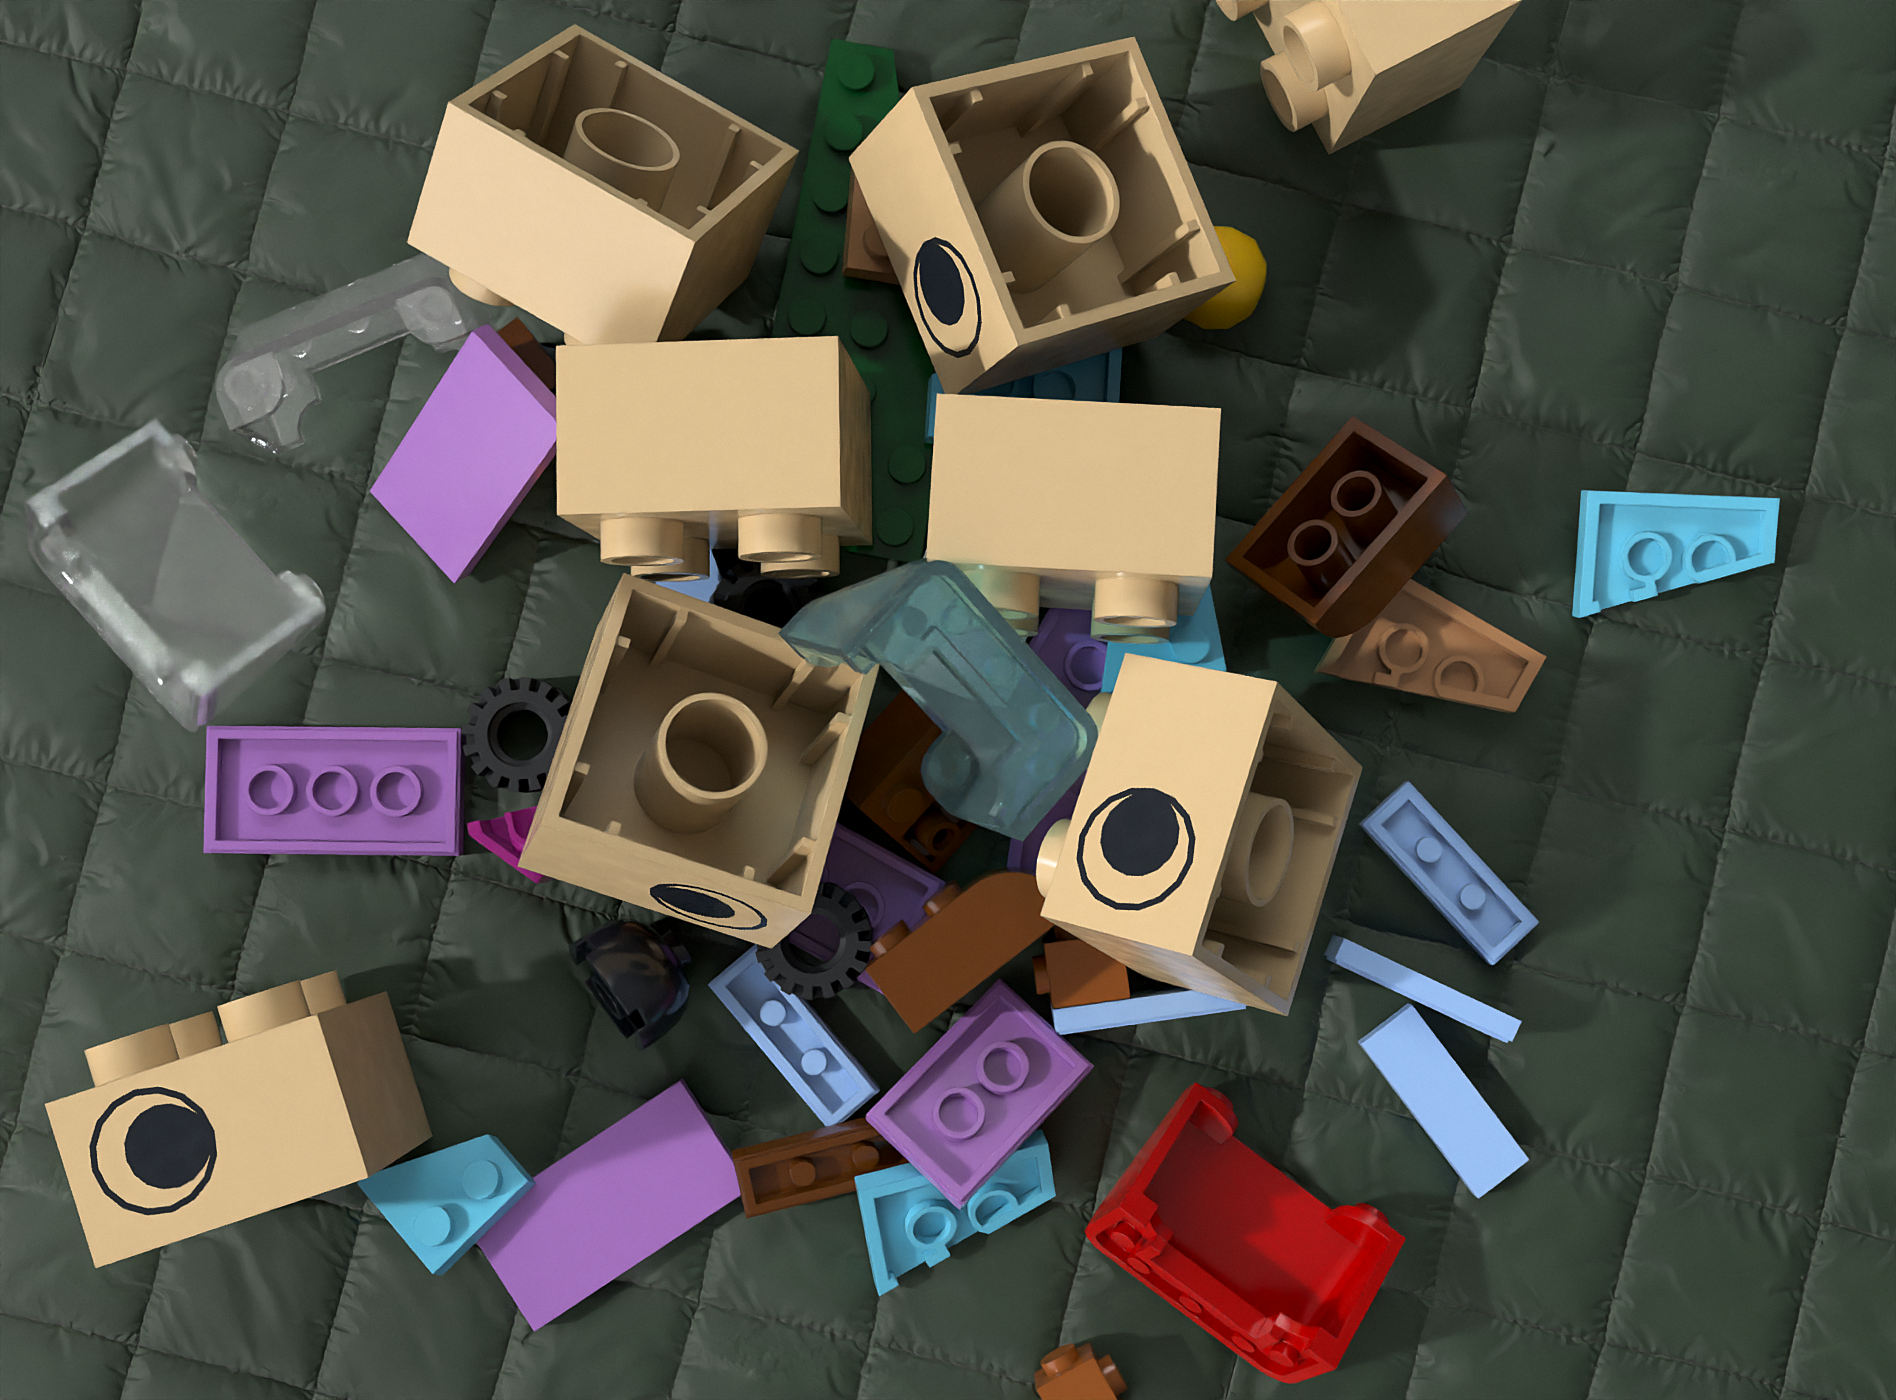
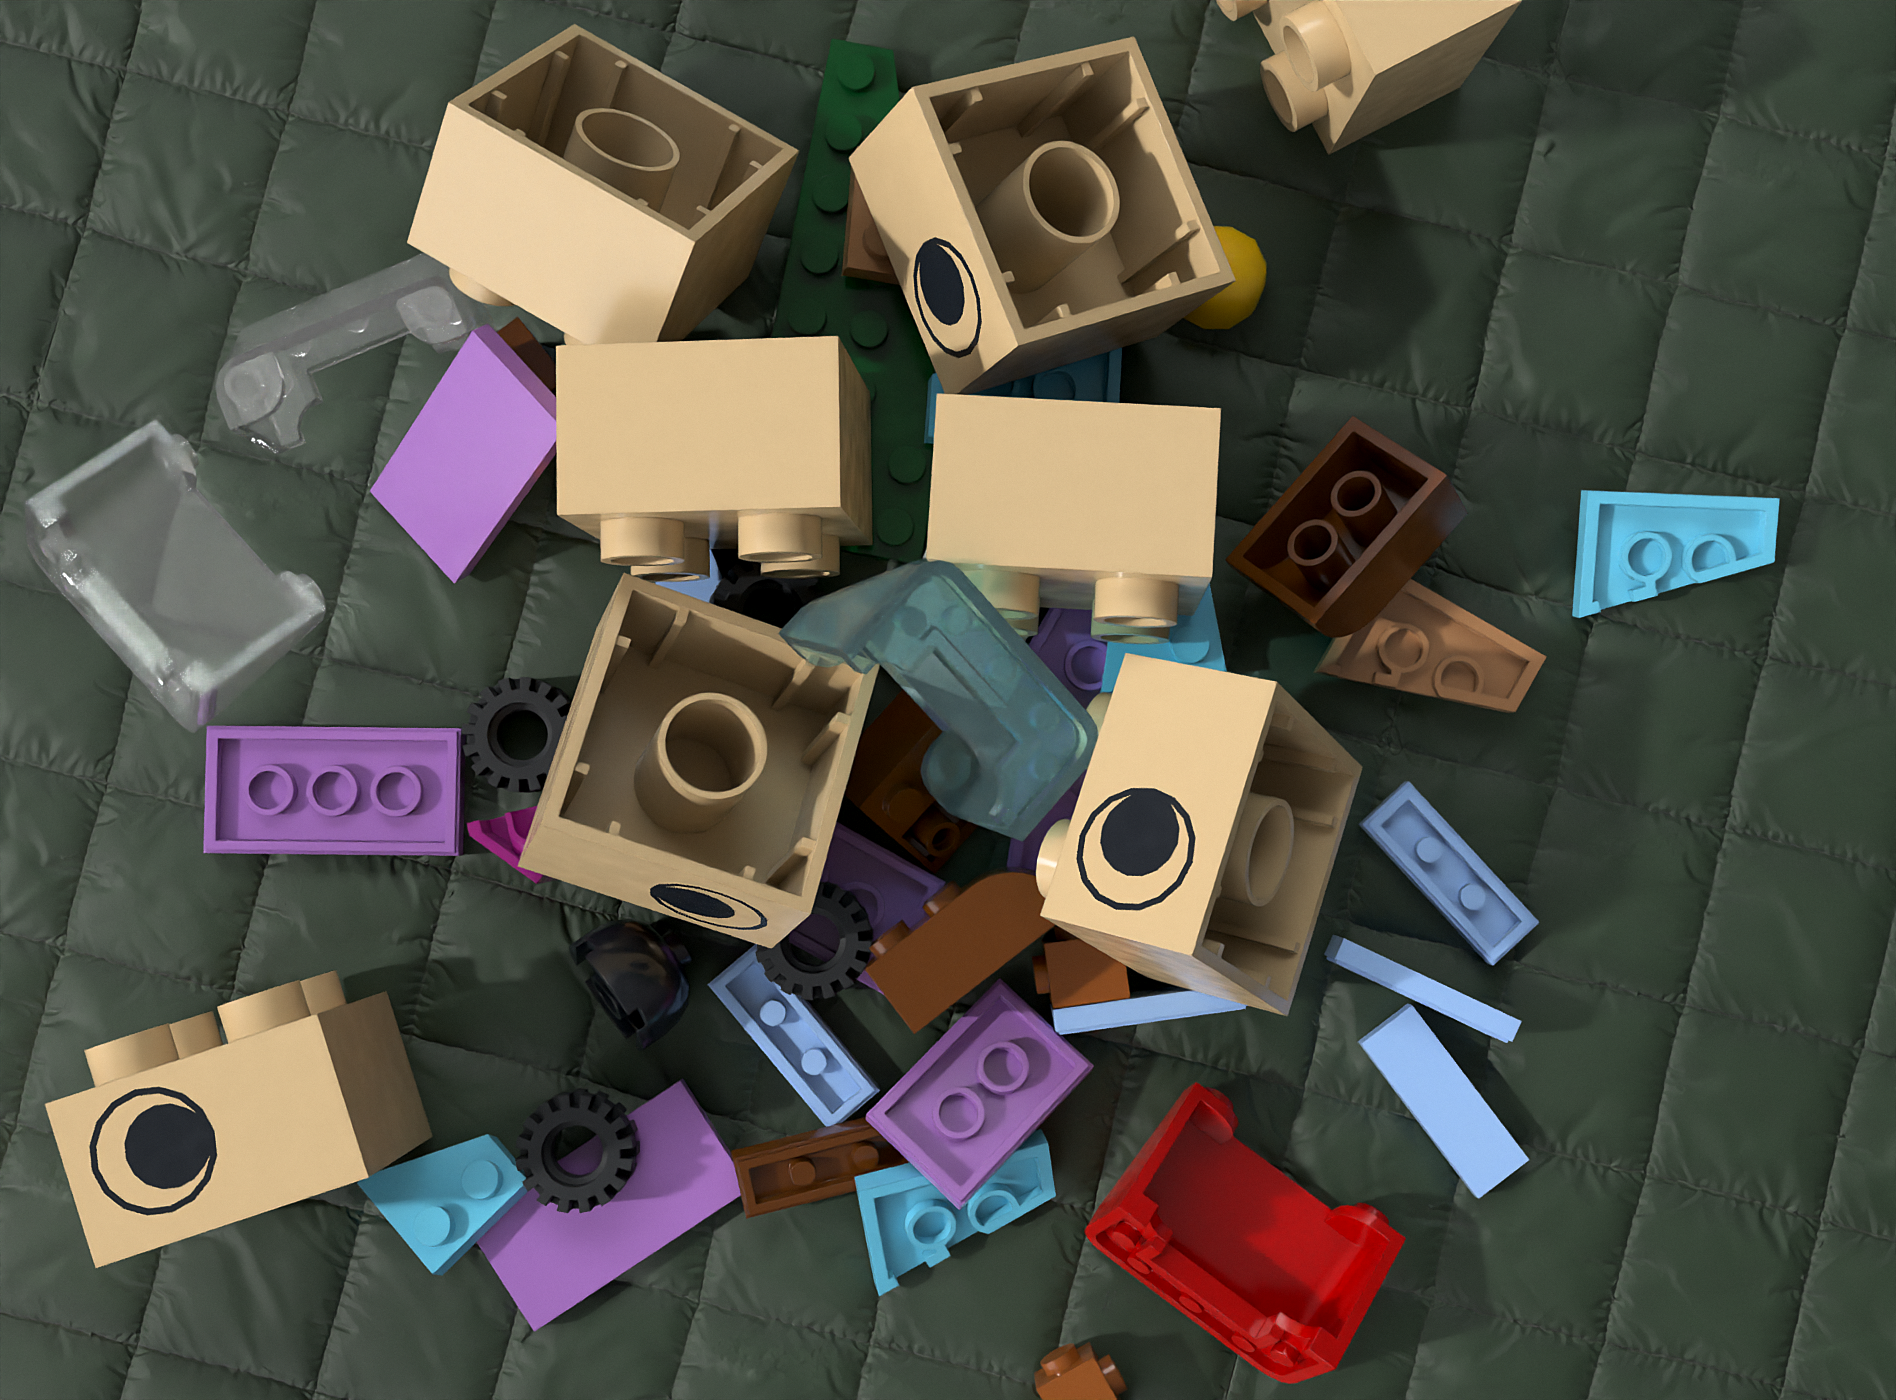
none -> black tyre [515,1088,640,1213]

